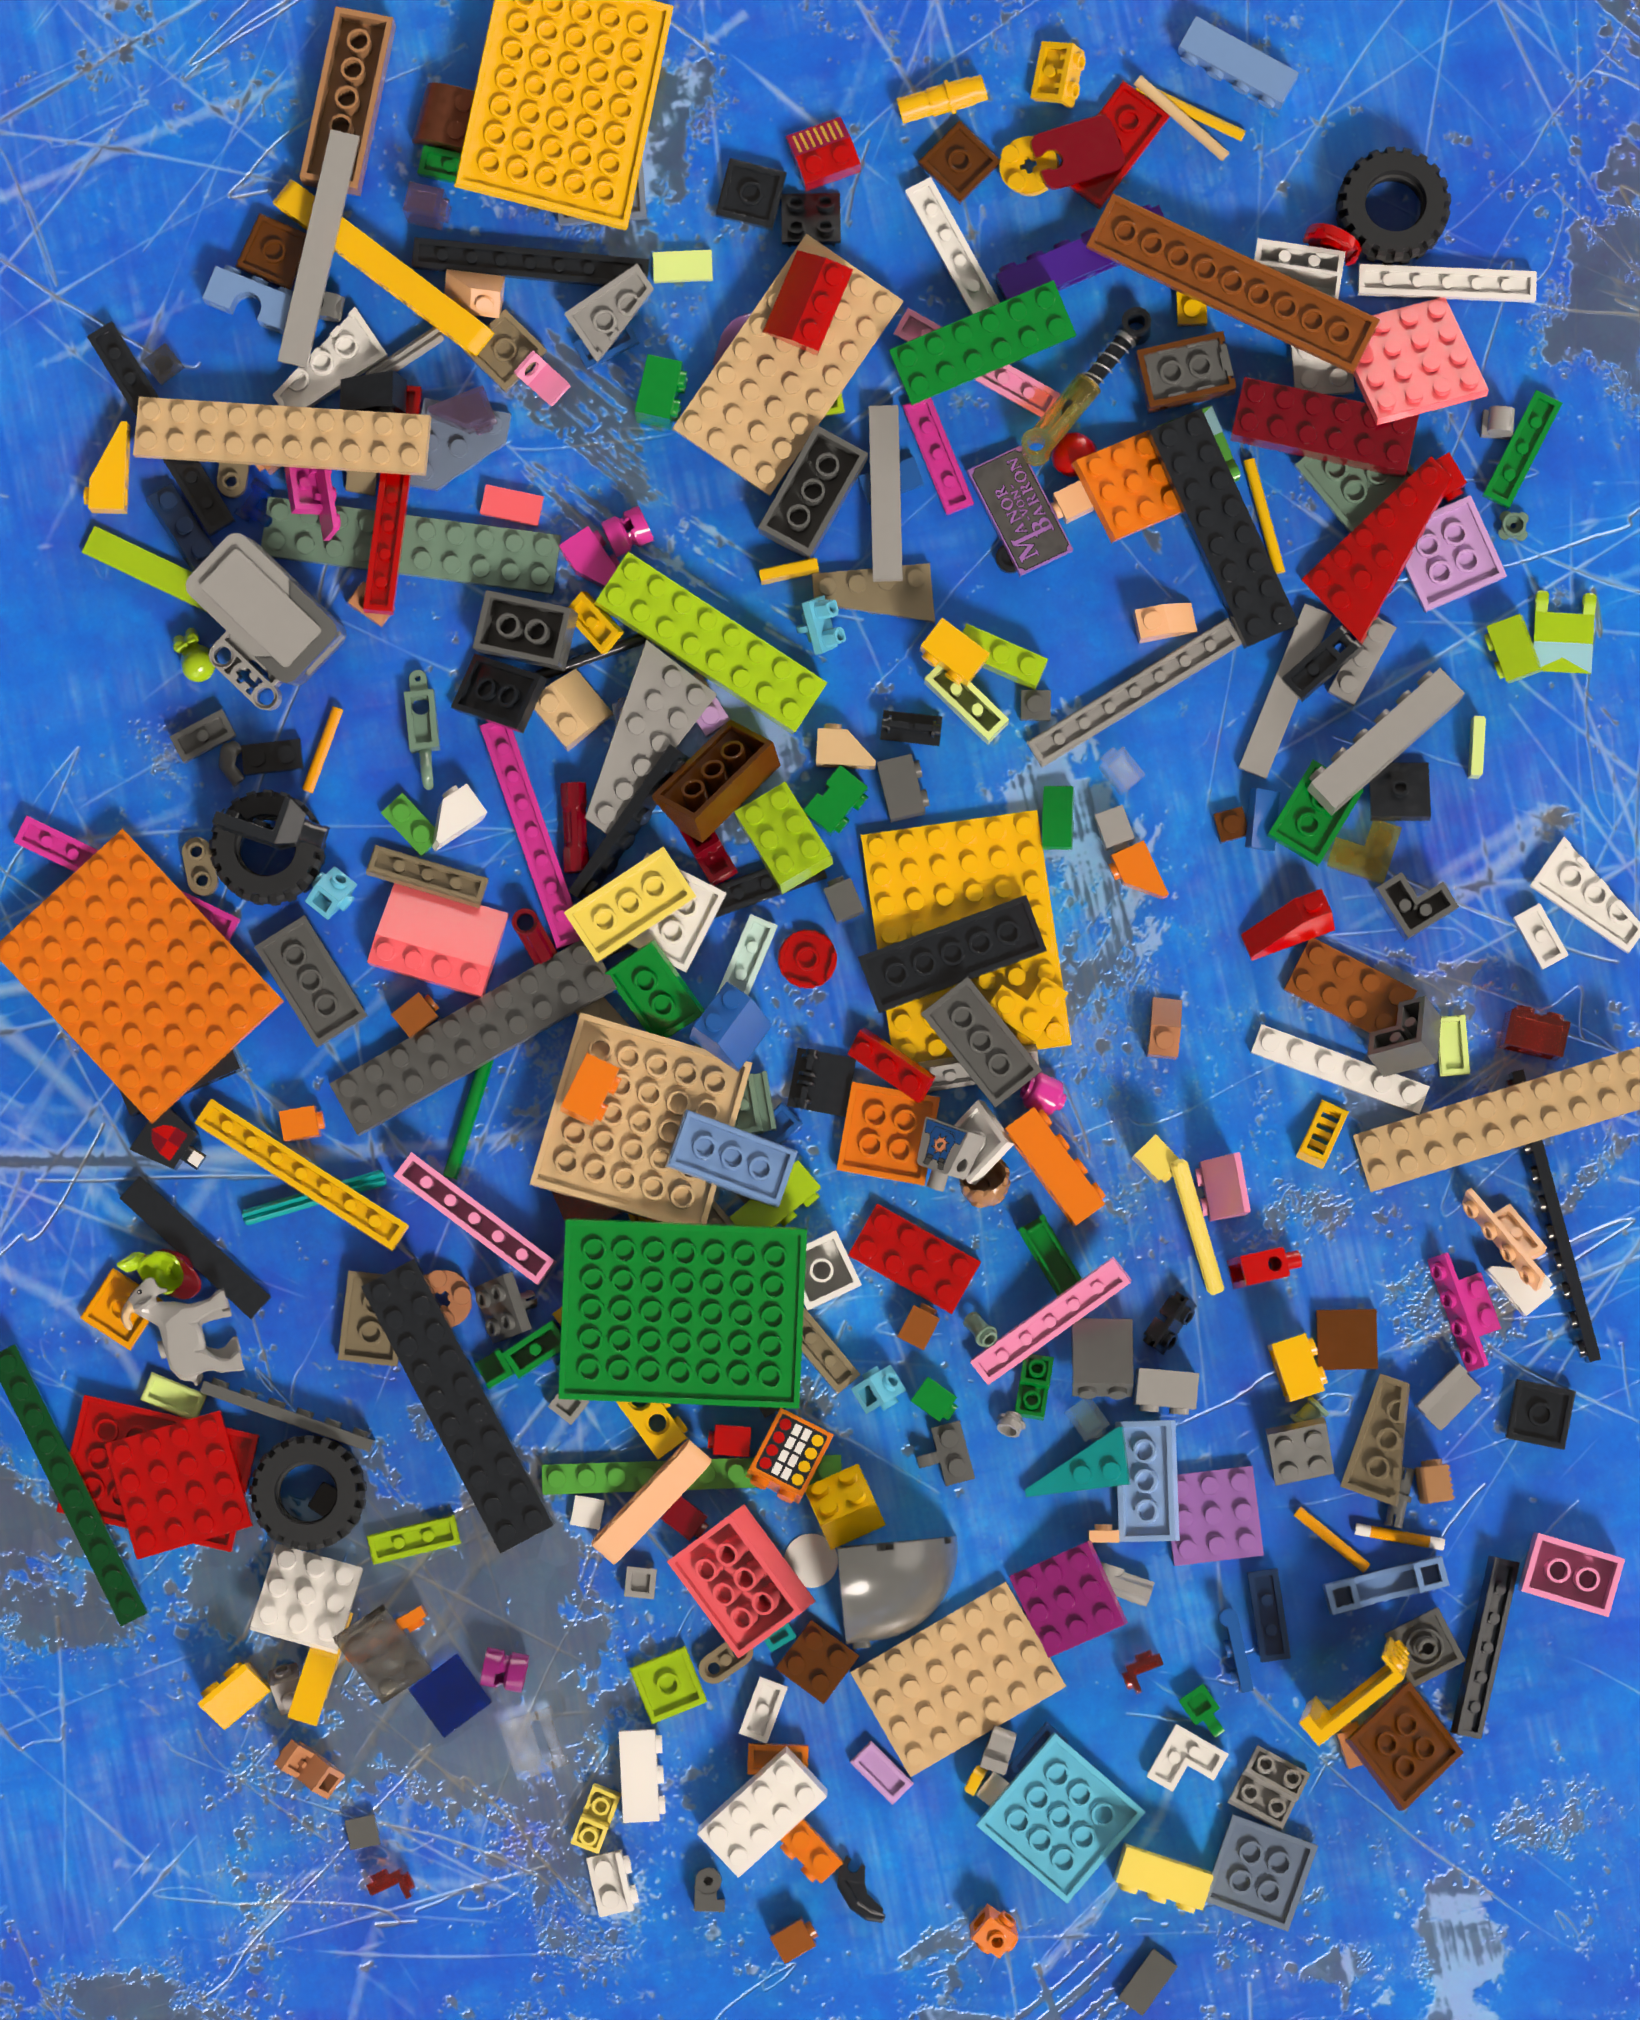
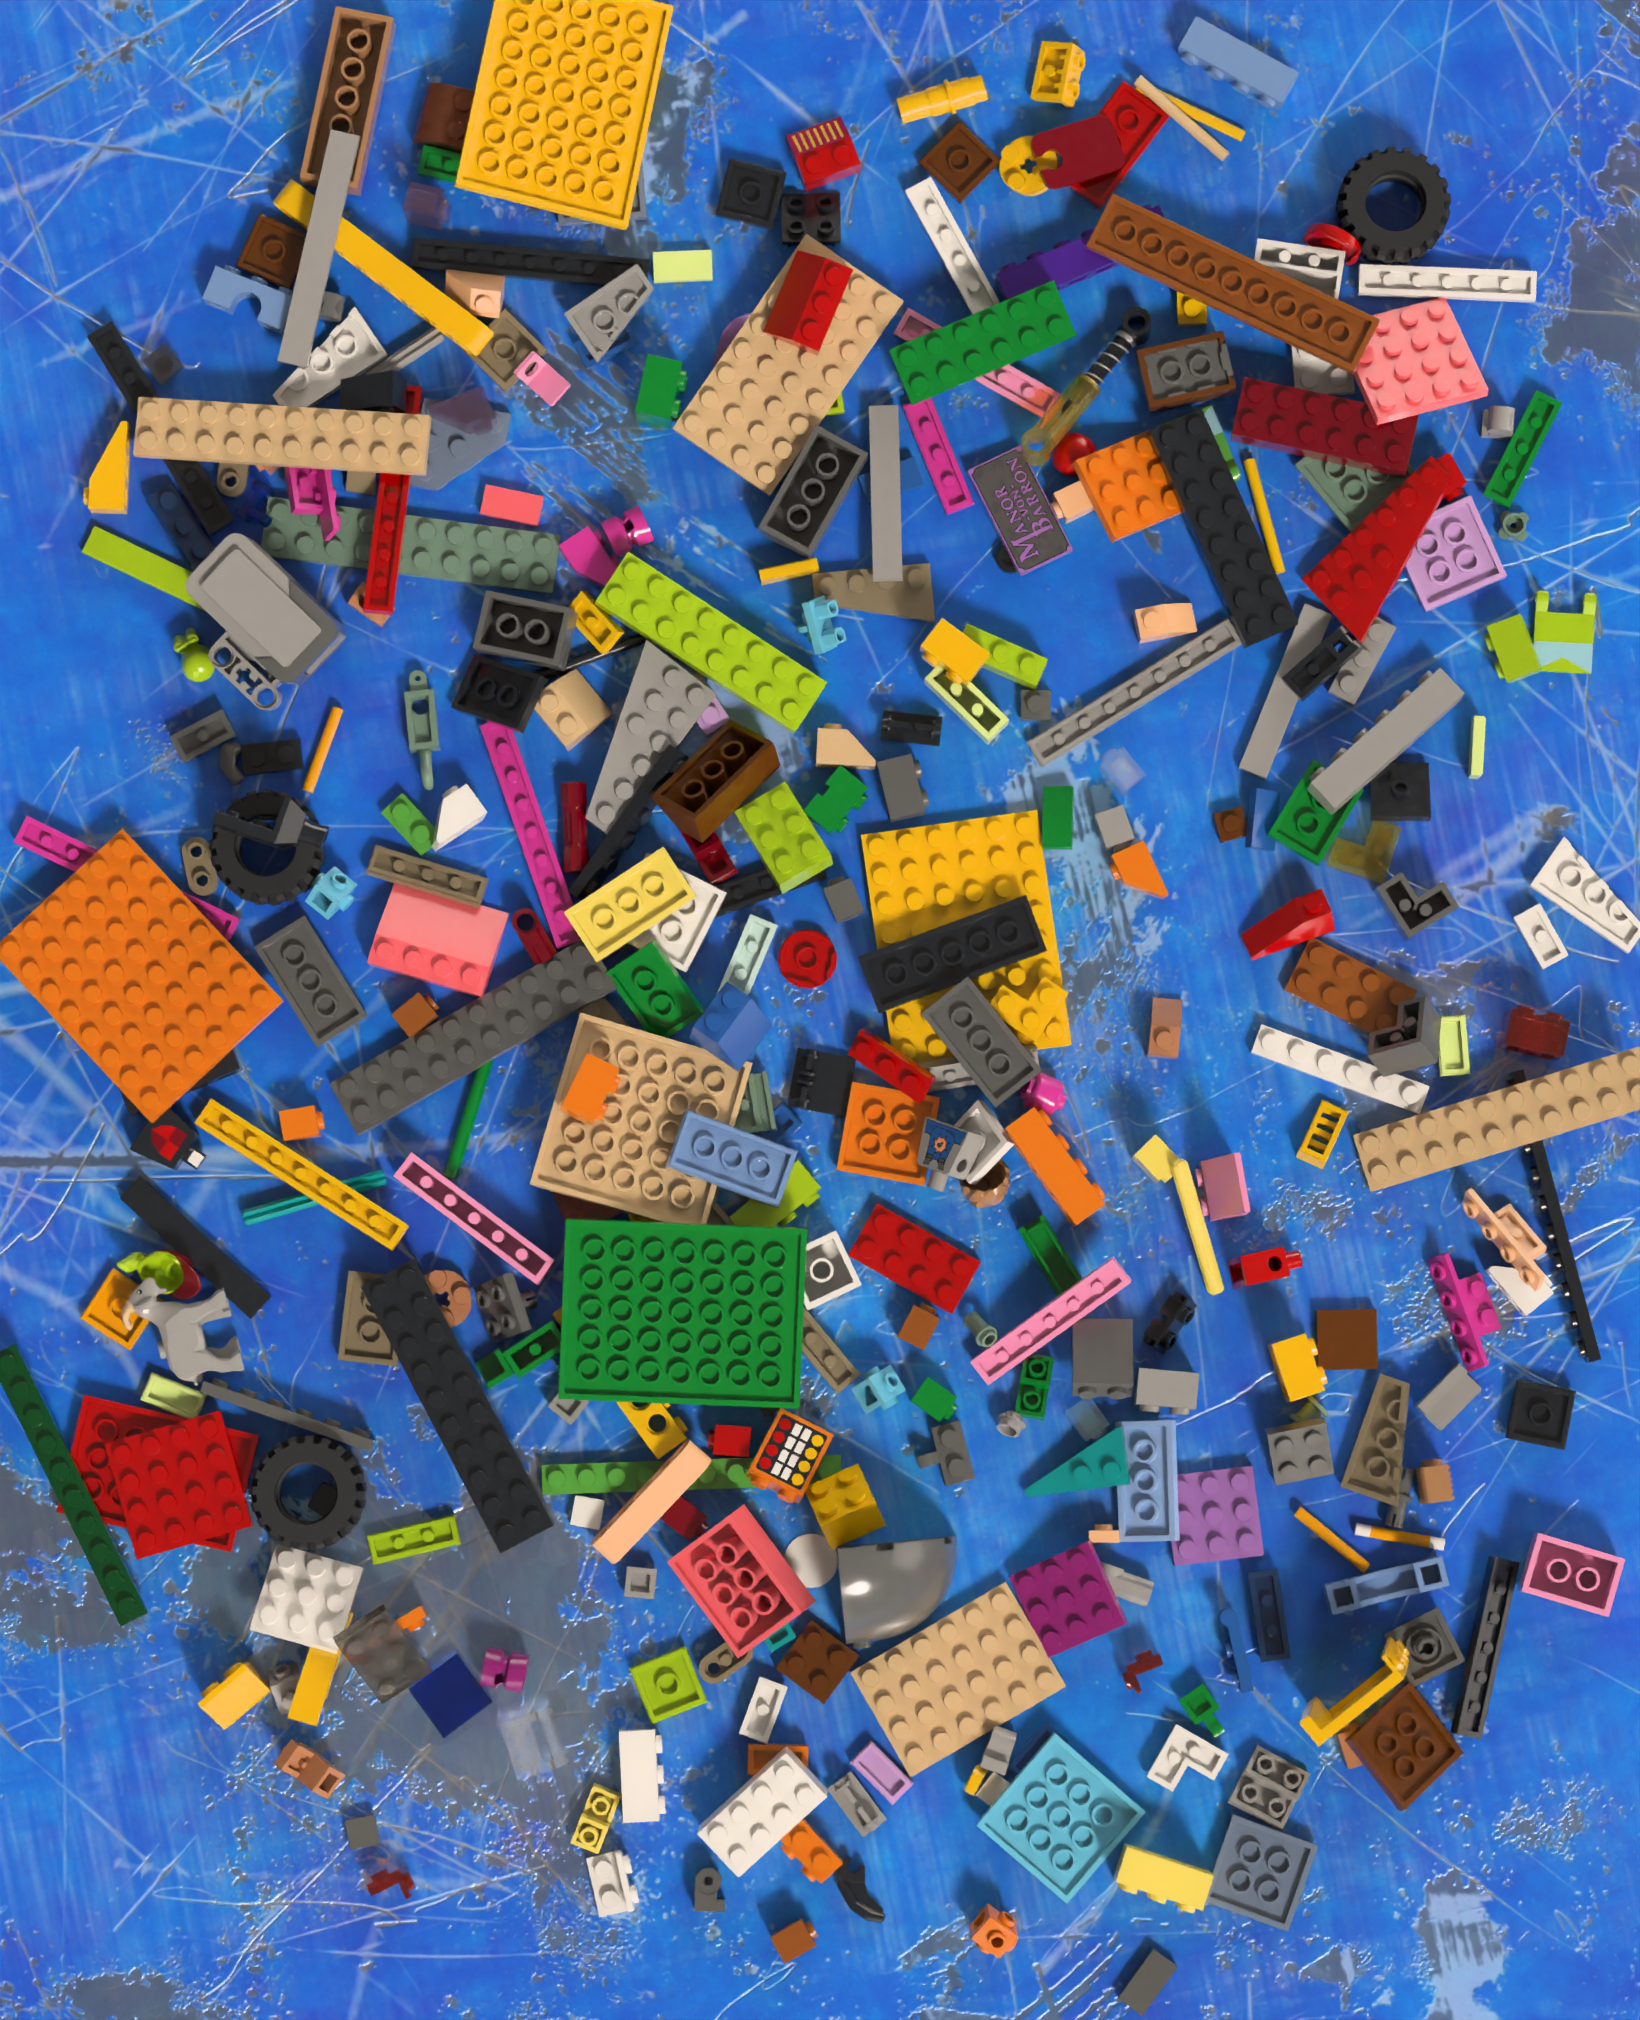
none -> light grey hinge [827,1771,887,1837]

